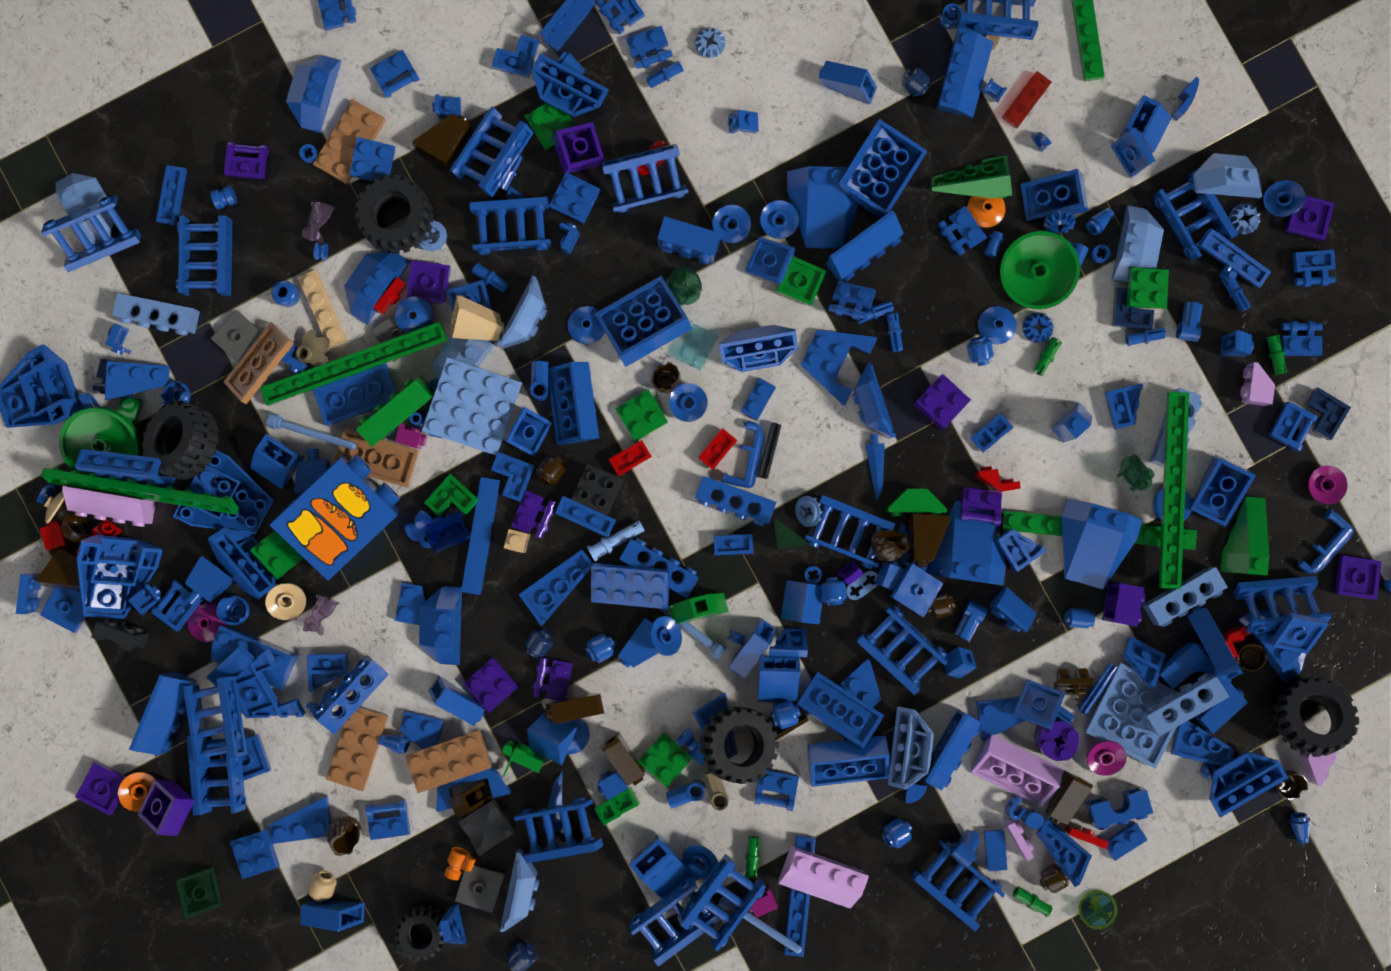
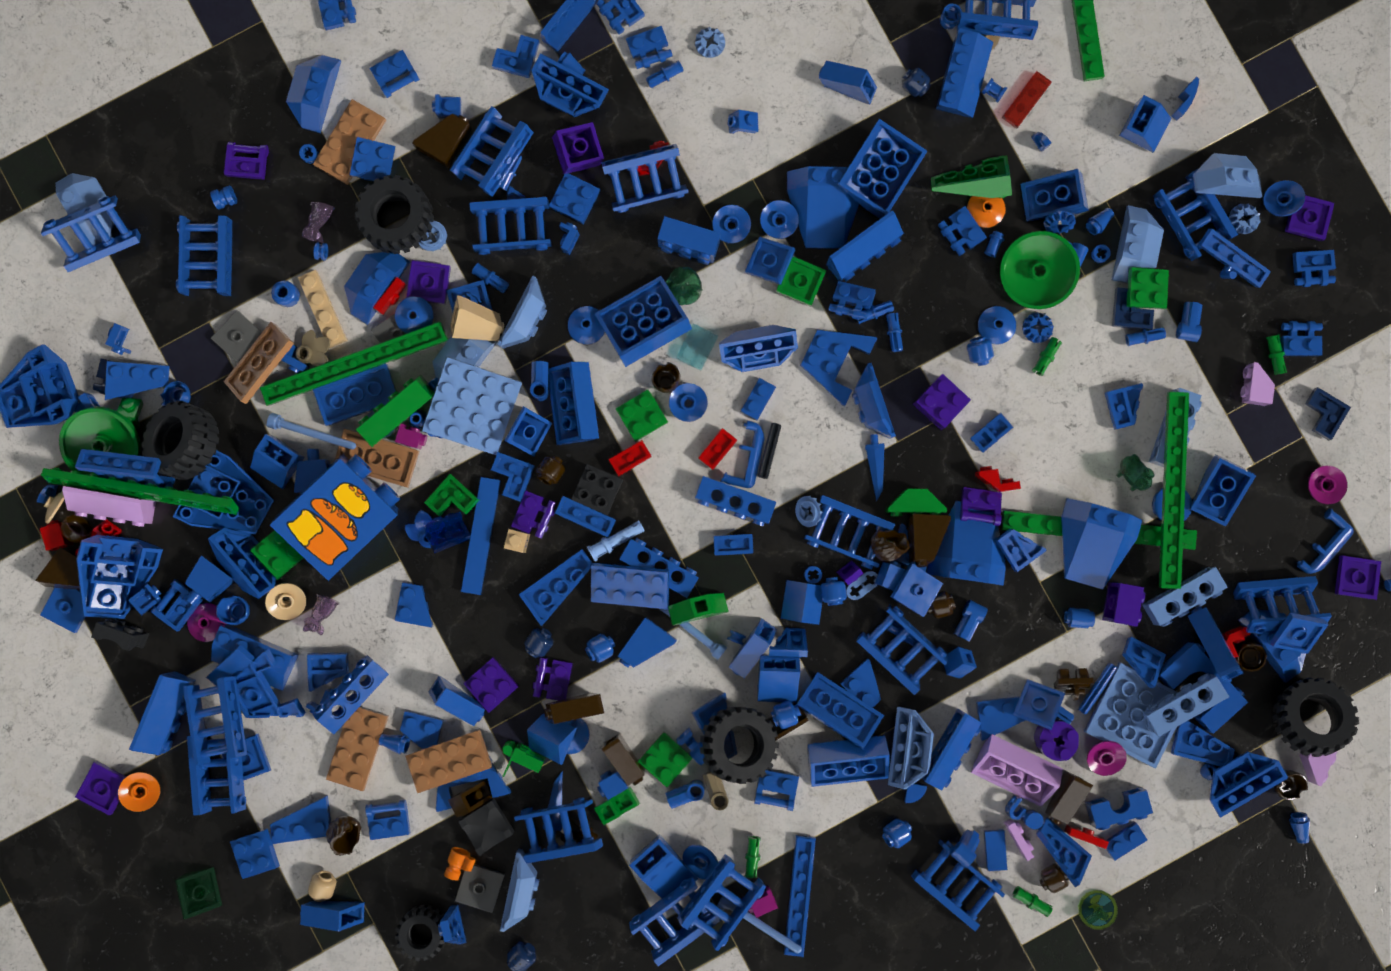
blue plate [15,573,42,615] -> none
medium blue brick [112,293,200,336] -> none
dark purple brick [138,779,195,836] -> none
blue tile [156,165,187,226] -> none
blue wedge [419,586,462,665] -> none
green plate [525,103,575,150] -> none
blue dish [650,616,682,656] -> none
clear green slope [772,519,808,549] -> none
lavender slope [778,845,869,909] -> none
blue slope [988,587,1037,632] -> none
blue slope [1051,403,1093,443] -> none
blue plate [1111,127,1156,178] -> none
green wedge [1220,496,1269,575] -> none
blue axle [1221,279,1250,312] -> none
blue slope [1221,331,1254,357] -> none
blue plate [1268,401,1318,452] -> none

